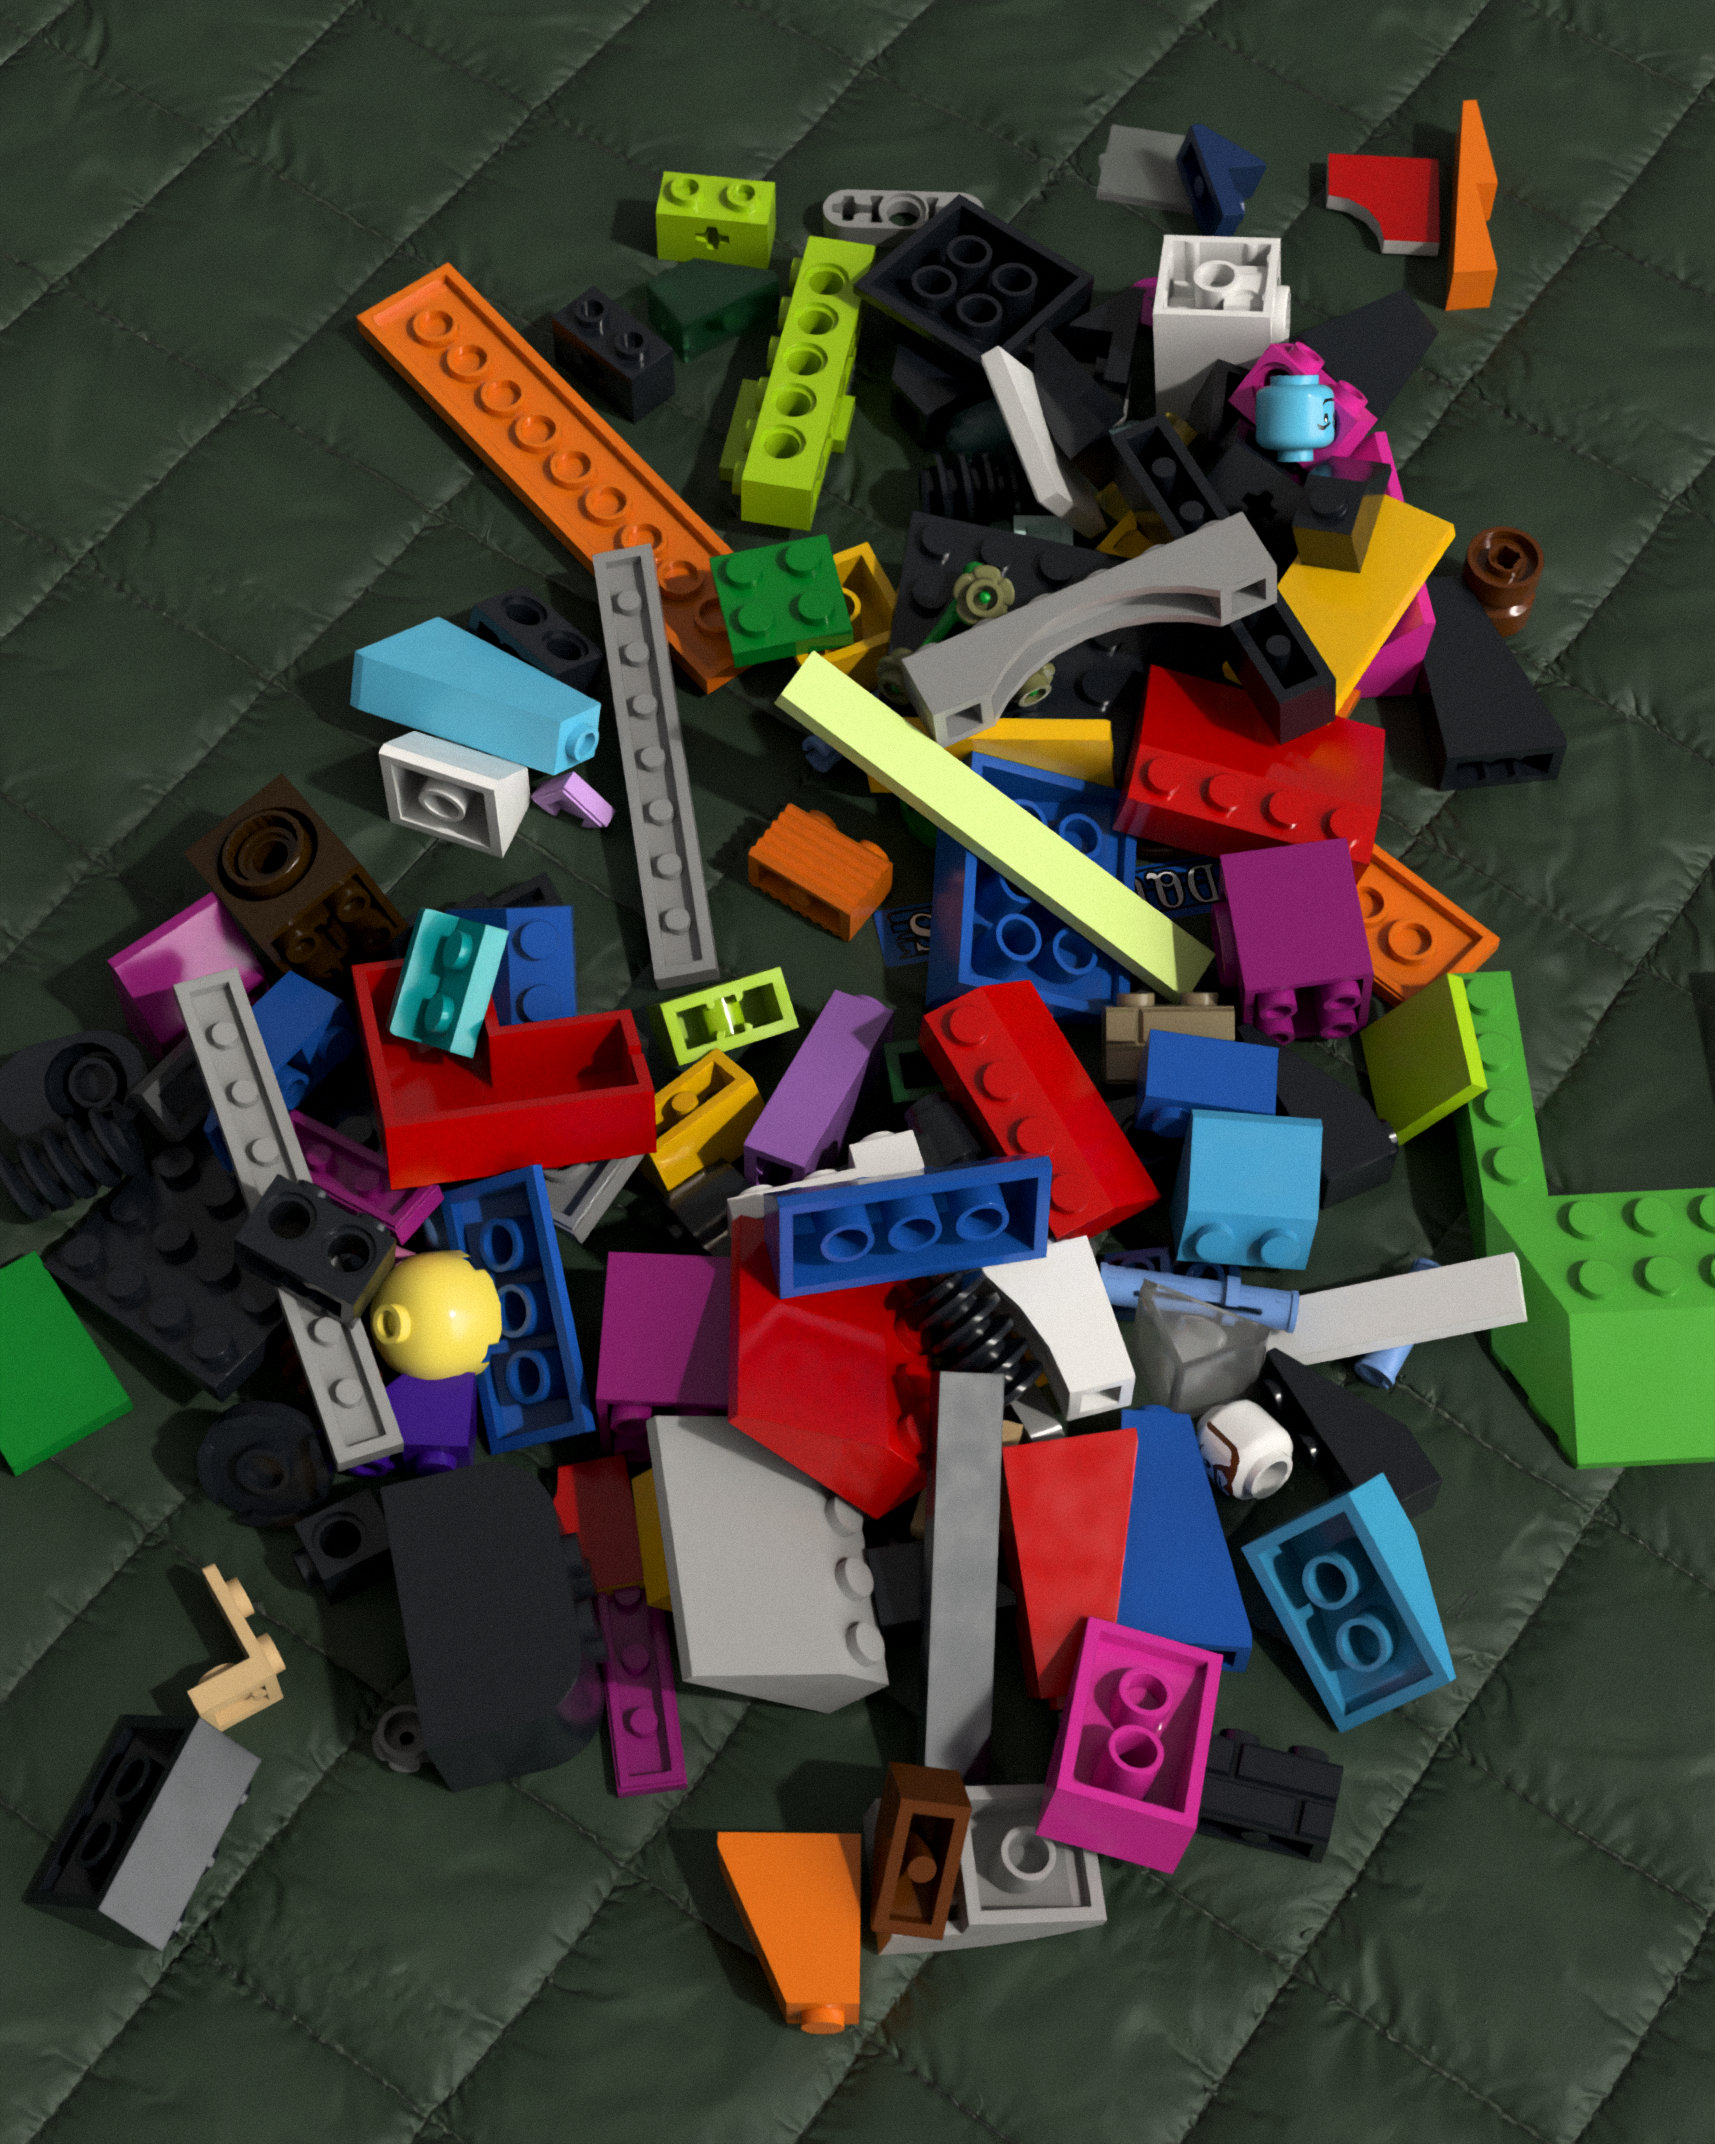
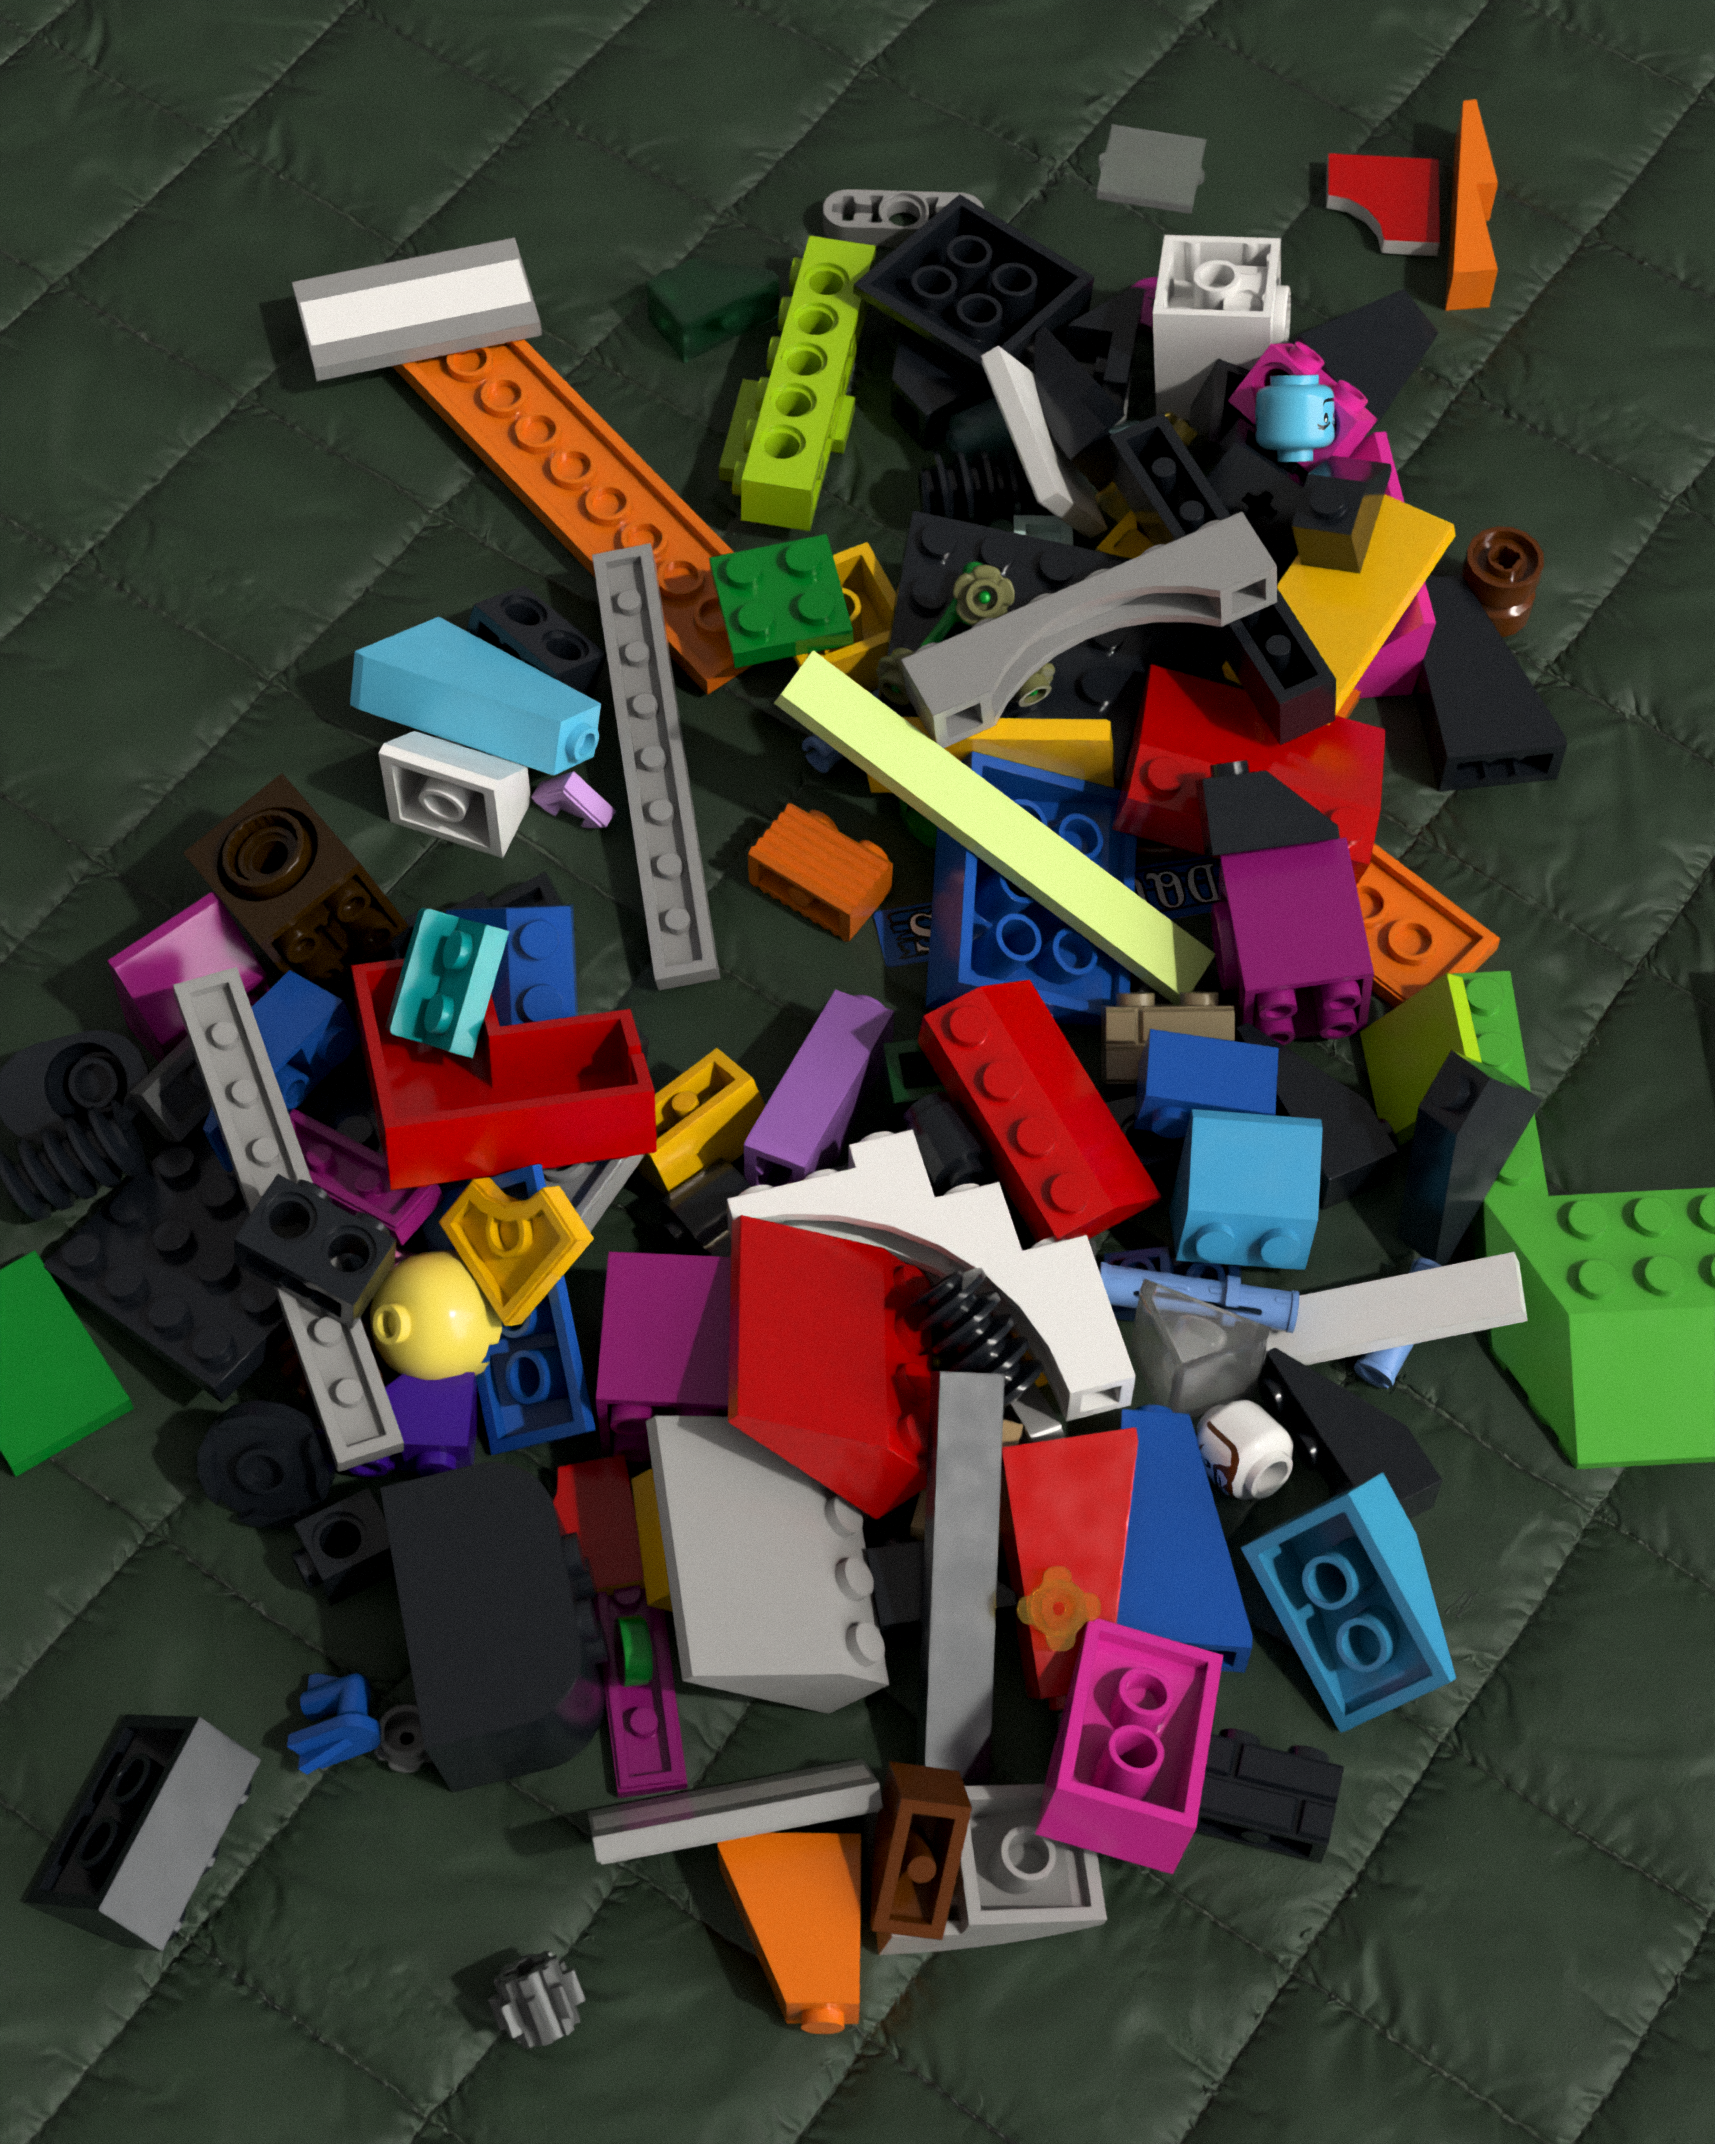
tan bracket [187,1563,286,1732] -> none
black brick [552,285,675,425] -> none
lime brick [646,967,799,1067] -> none
lime brick [655,171,776,271] -> none
blue slope [764,1153,1052,1299] -> none
dark blue slope [1175,124,1267,237] -> none
none -> blue piece [287,1673,382,1775]
none -> tile [292,237,542,381]
none -> yellow tile [439,1177,594,1326]
none -> dark grey gear [488,1951,586,2049]
none -> light grey tile [587,1758,883,1865]
none -> green tile [614,1615,653,1687]
none -> clear yellow plate [1017,1566,1101,1651]
none -> black slope [1195,760,1340,856]
none -> black slope [1397,1050,1542,1266]

